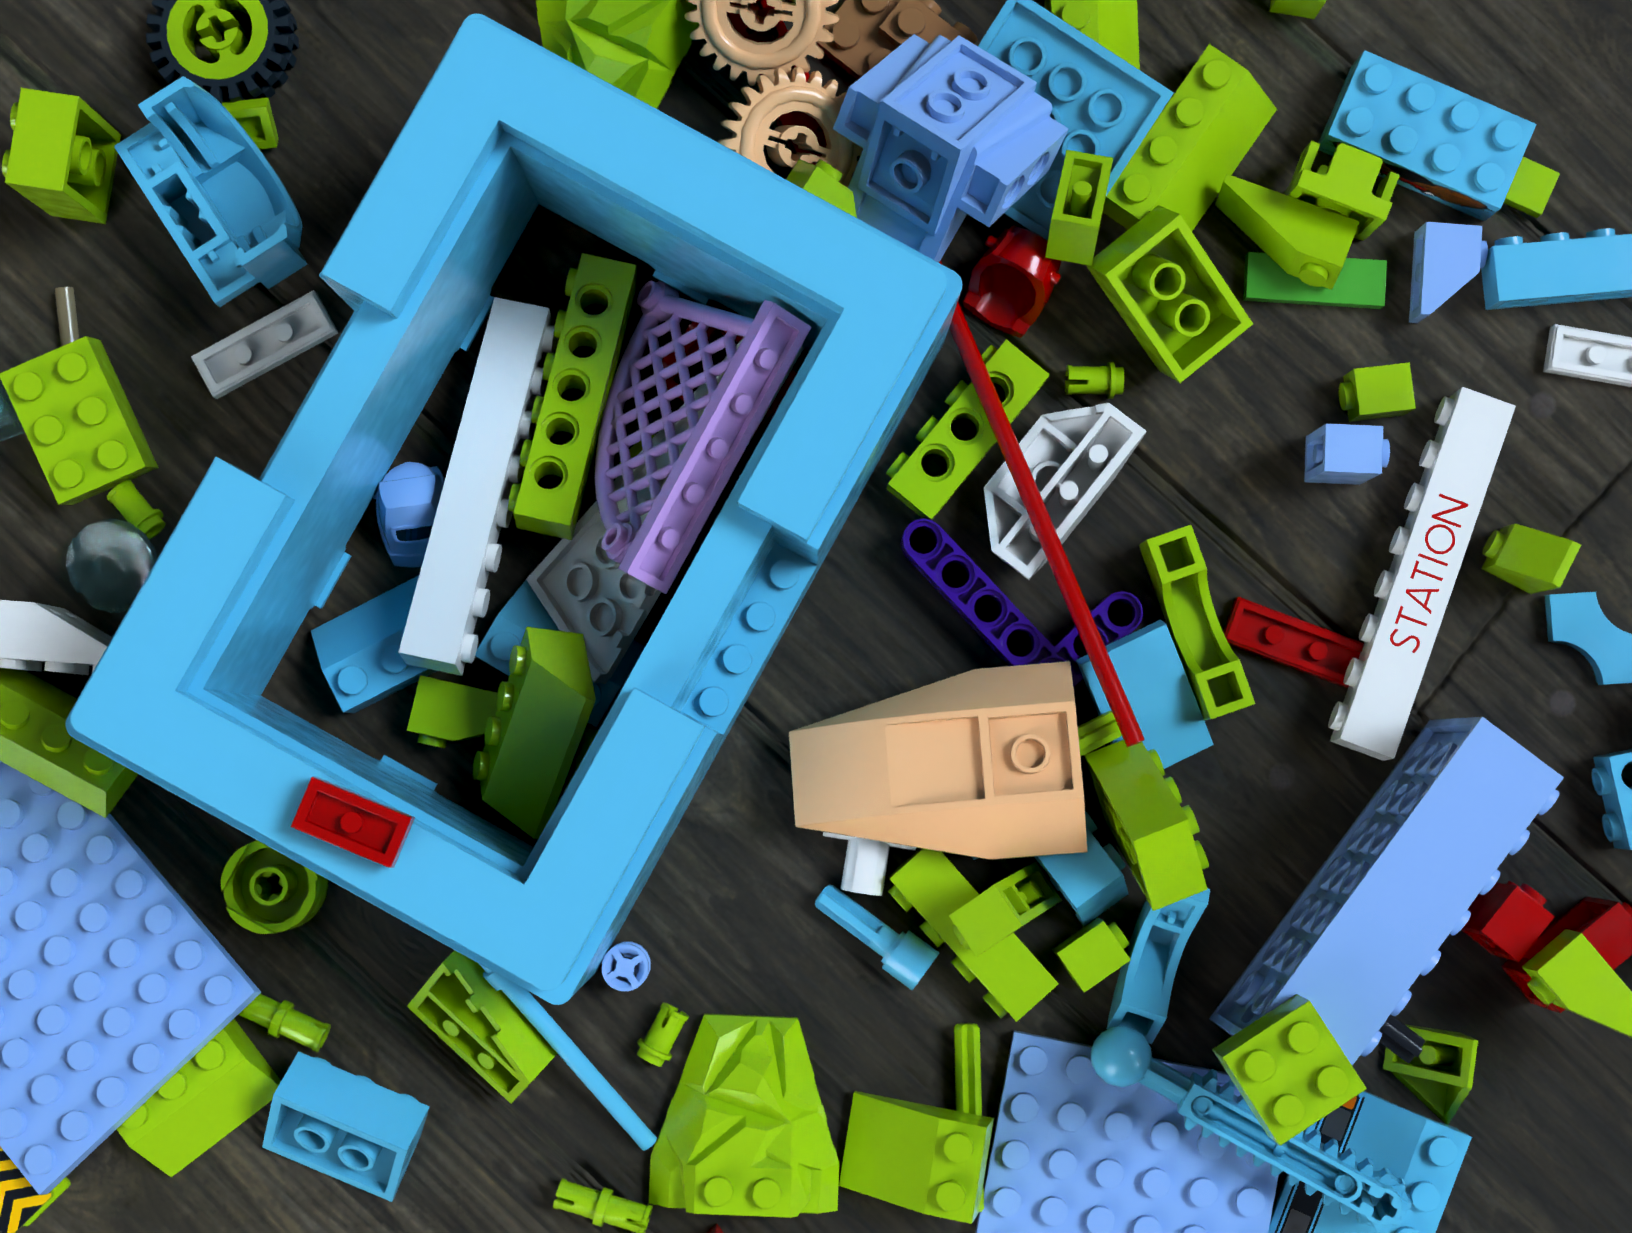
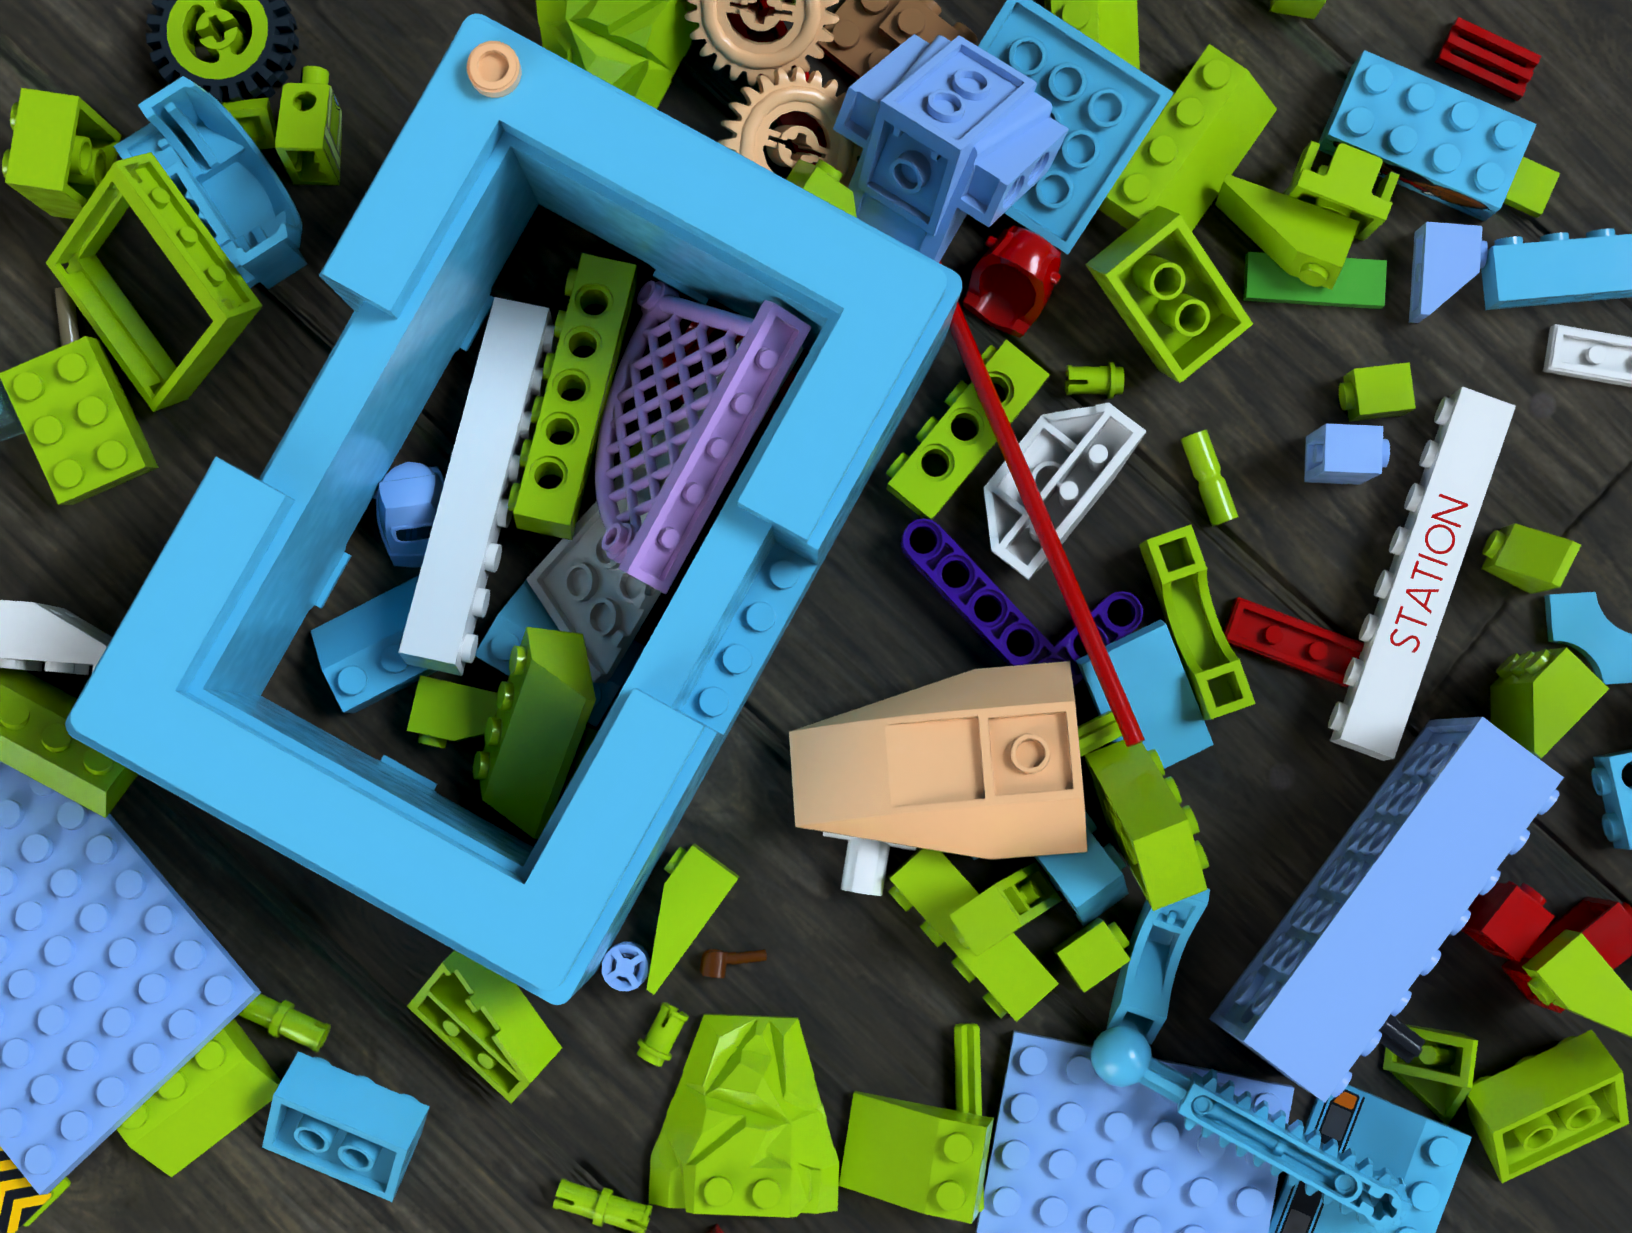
clear light blue tile [66,518,157,613] -> none
lime pin [107,480,166,541] -> none
white tile [191,290,339,399] -> none
lime brick [221,840,328,934] -> none
red plate [291,776,415,868] -> none
medium azure bar [478,963,657,1151] -> none
medium azure piece [815,884,939,990] -> none
lime slope [1045,150,1113,266] -> none
lime brick [1212,994,1367,1146] -> none
none -> lime window [46,152,263,412]
none -> lime torso [275,66,342,185]
none -> light nougat tile [467,41,522,98]
none -> lime slope [646,843,740,995]
none -> reddish brown hand [700,949,767,978]
none -> lime piece [1180,430,1239,527]
none -> red tile [1435,17,1542,101]
none -> lime slope [1465,1030,1629,1183]
none -> lime slope [1490,647,1609,759]

